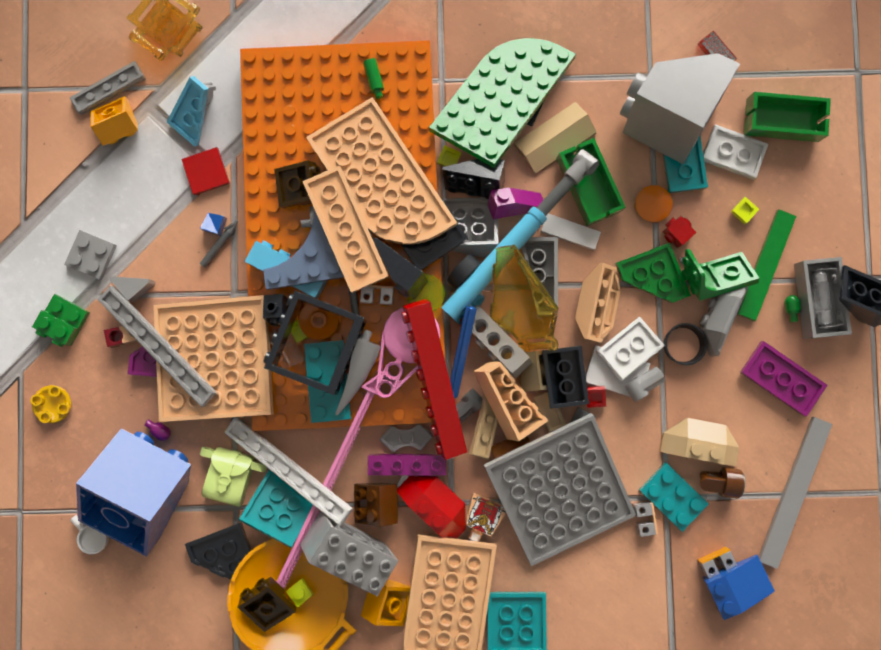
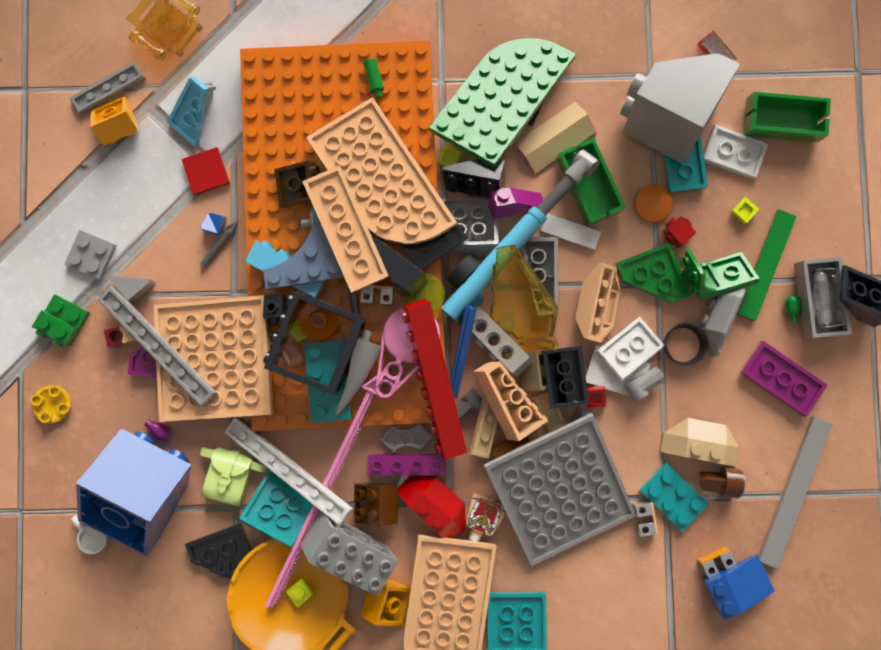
dark brown plate [238,577,296,632] -> none

